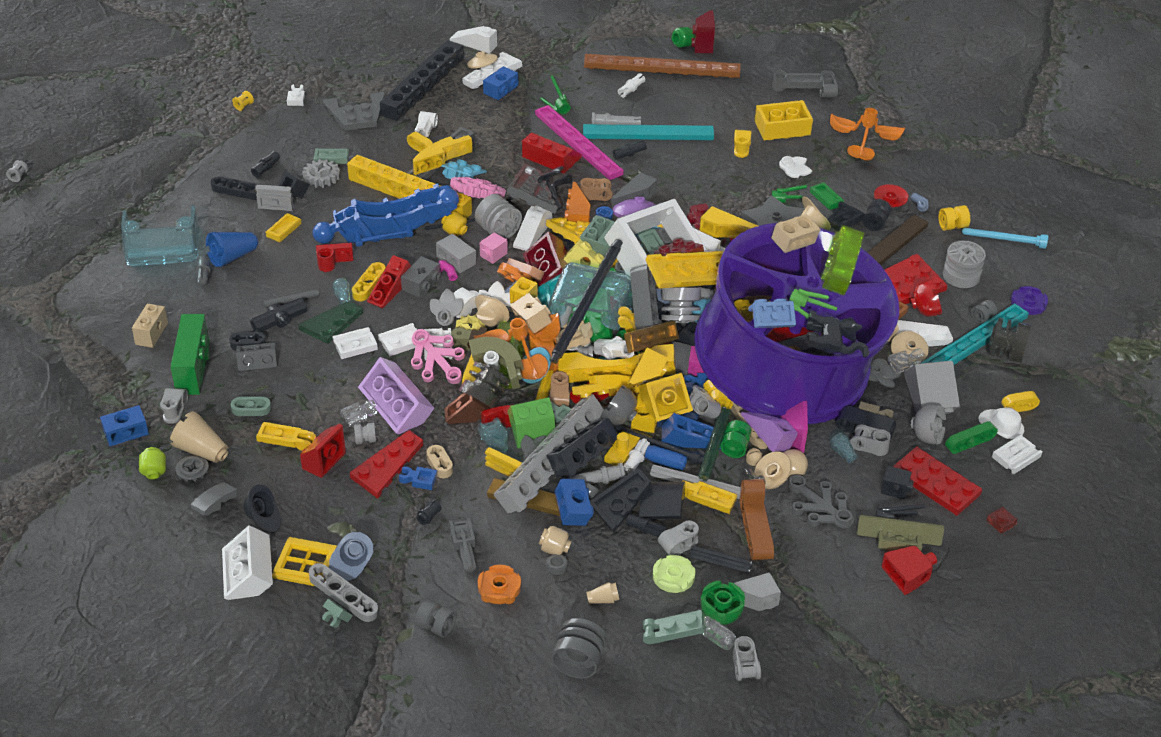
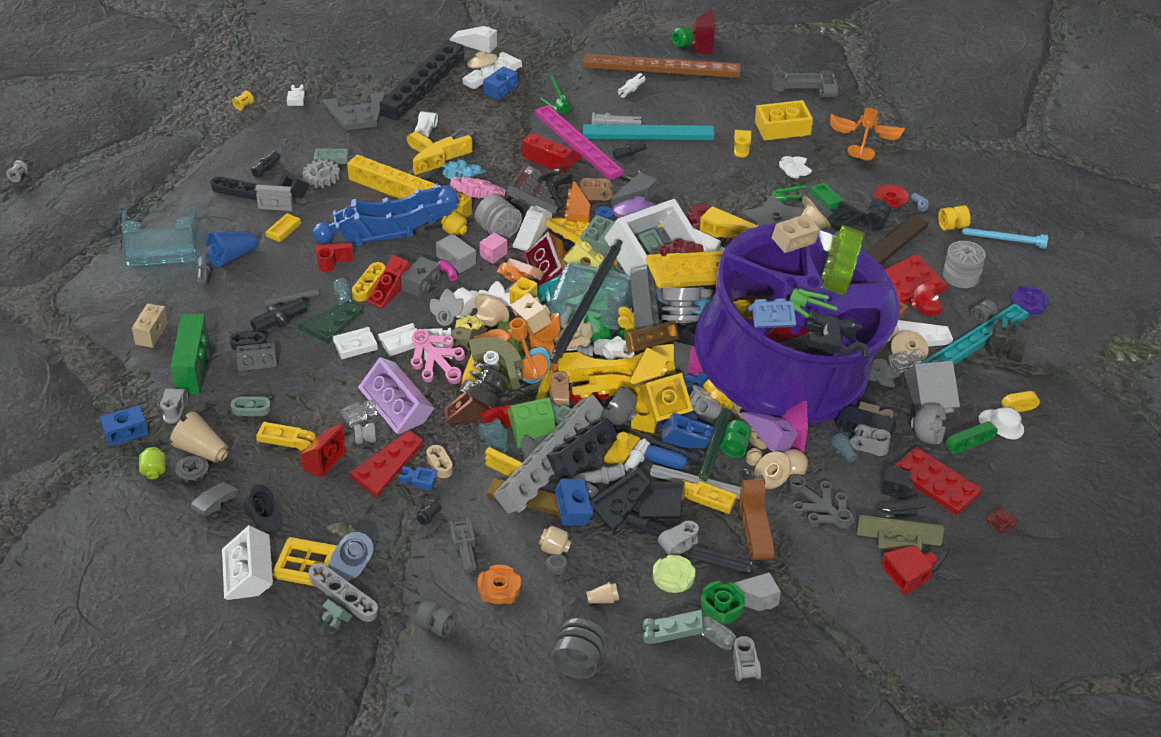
white plate [992,435,1042,474] -> none

